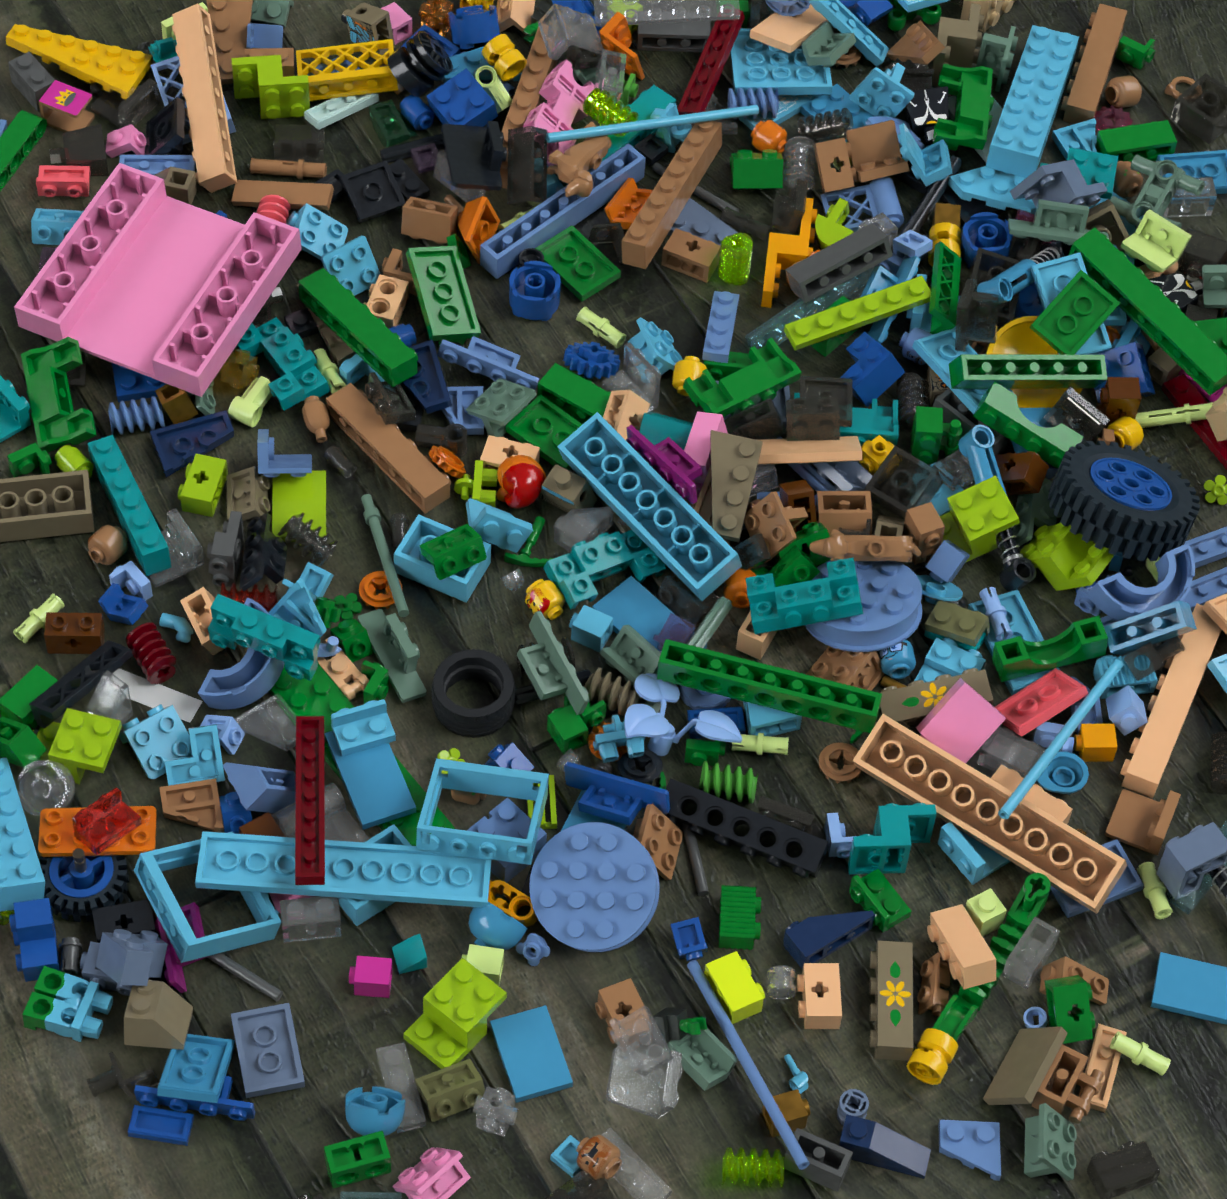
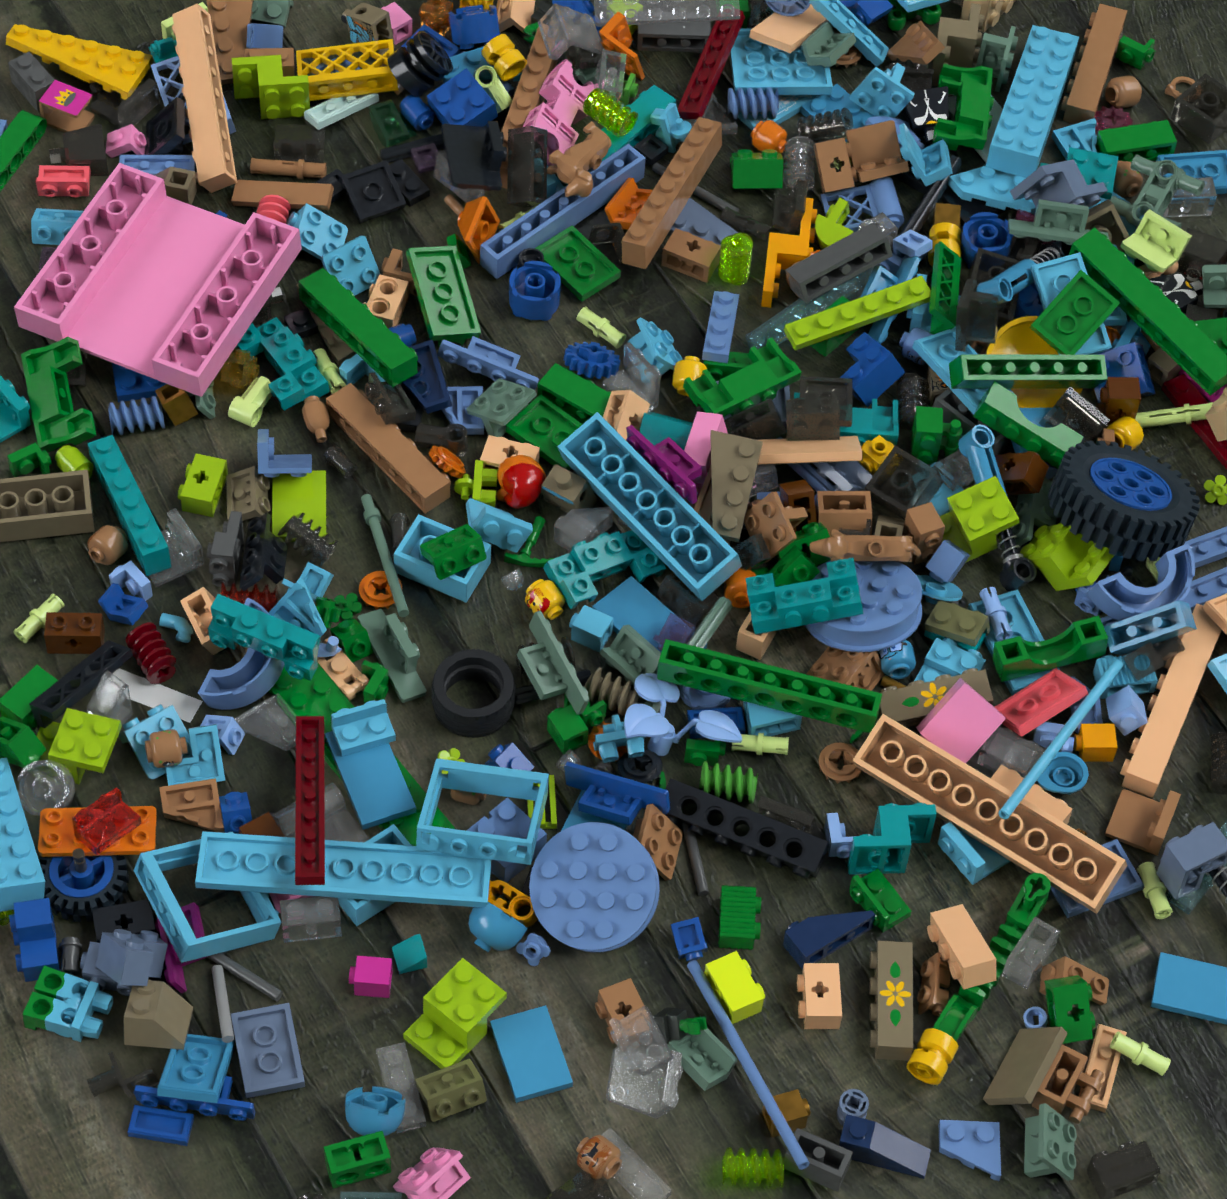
dark blue wing [150,410,234,477] -> none
medium blue slope [223,762,296,815] -> none
medium nougat brick [401,197,461,244] -> none
yellowish green brick [461,944,504,986] -> none
clear brick [473,1086,519,1137] -> none
medium azure piece [546,105,759,143] -> none
medium azure tile [550,1135,581,1178] -> none
clear wheel [767,966,796,1000] -> none
medium azure hand [784,1054,809,1094] -> none
yellowish green brick [965,888,1007,937] -> none
none -> medium nougat head [145,729,188,768]
none -> light grey bar [211,965,234,1043]

